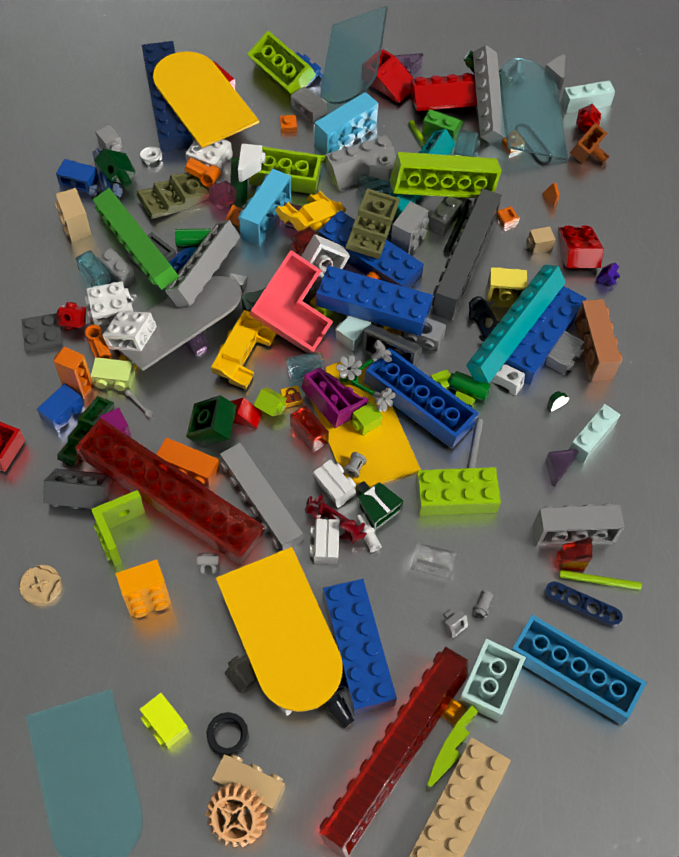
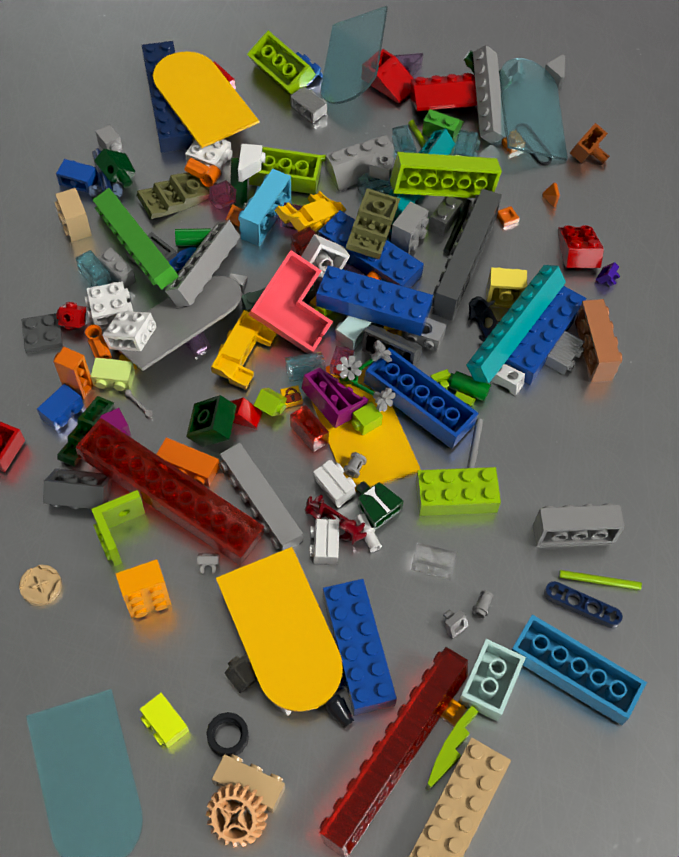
white piece [140,146,162,166] -> none
orange plate [280,115,297,133] -> none
medium azure brick [314,92,378,155] -> none
tan brick [526,226,555,254] -> none
clear purple slope [545,449,579,487] -> none
tile [547,391,569,412] -> none
clear red slope [556,538,592,573] -> none
light aqua brick [561,80,615,114] -> none
light aqua brick [568,404,621,464] -> none
red brick [576,103,601,134] -> none
none -> clear pink brick [330,346,354,376]
none -> clear light blue brick [392,125,417,153]

